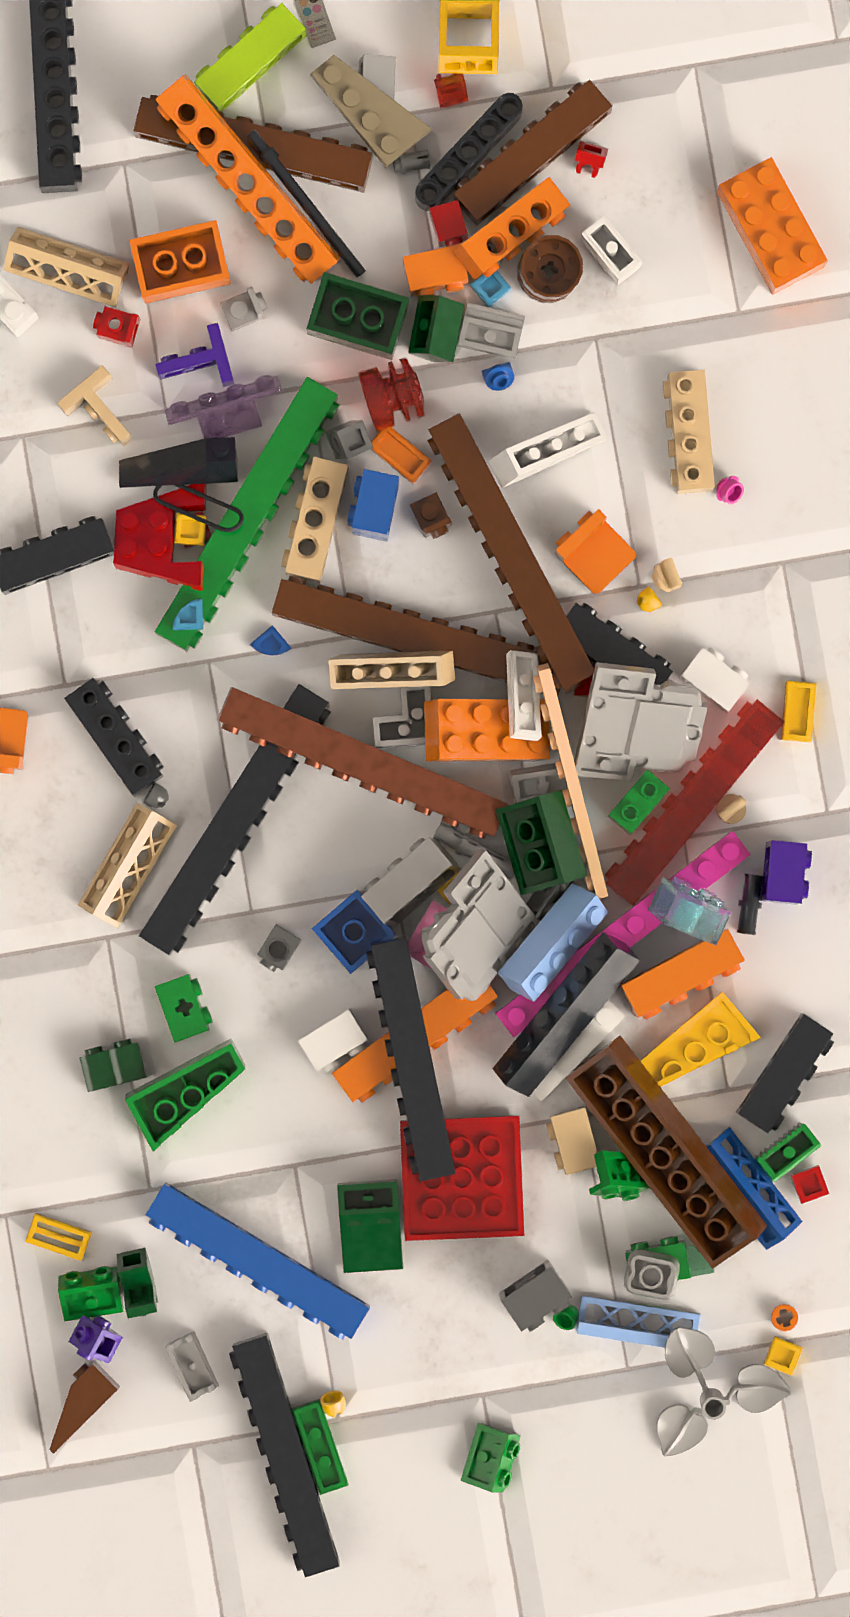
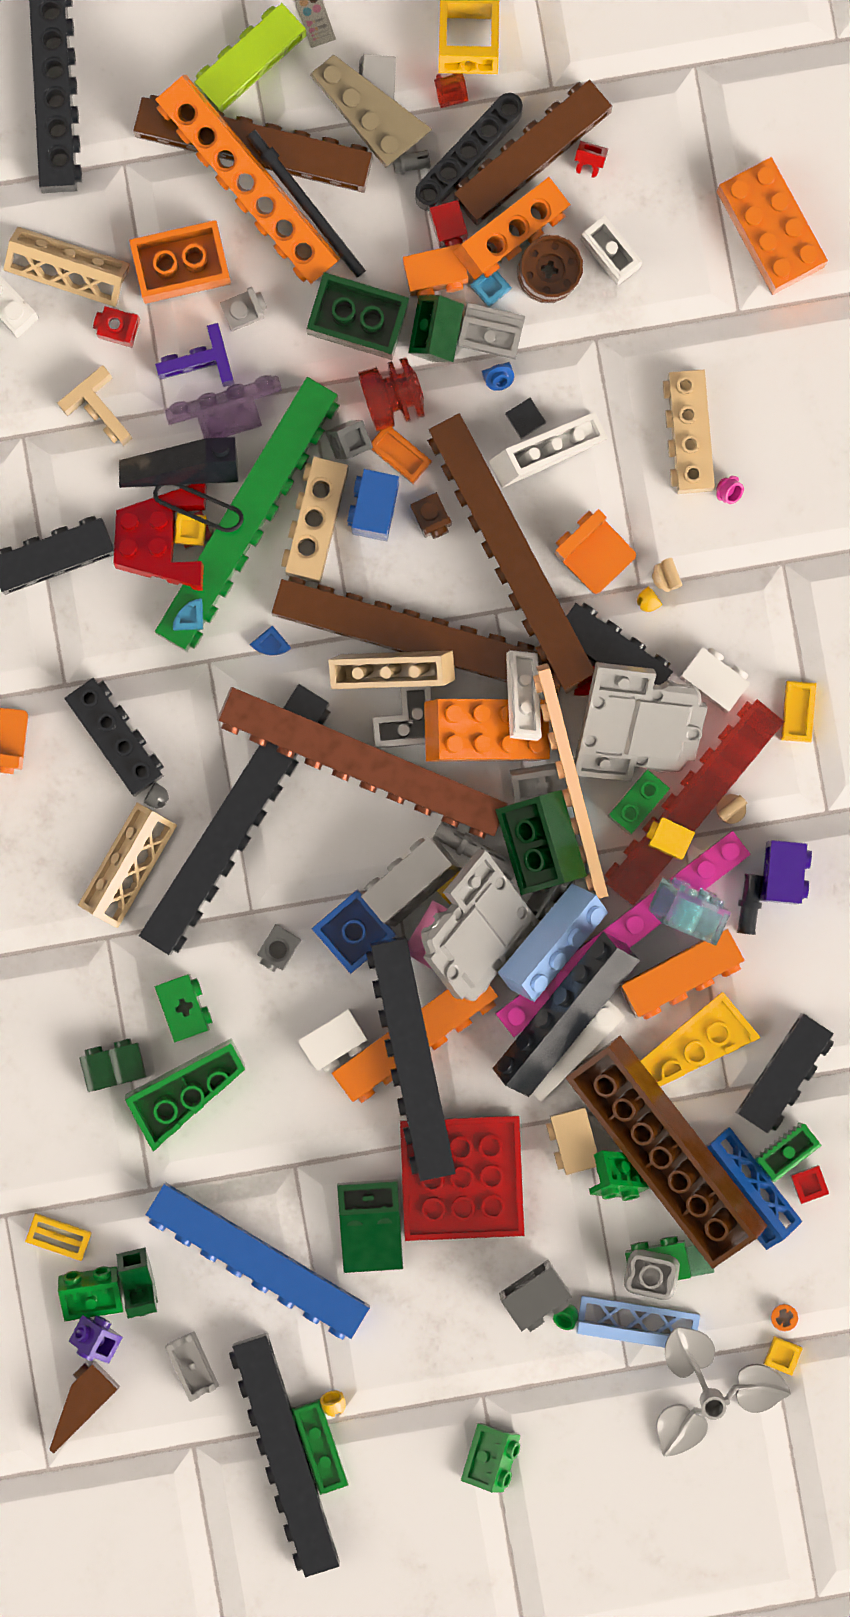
none -> black tile [505,397,546,439]
none -> yellow brick [646,817,695,861]

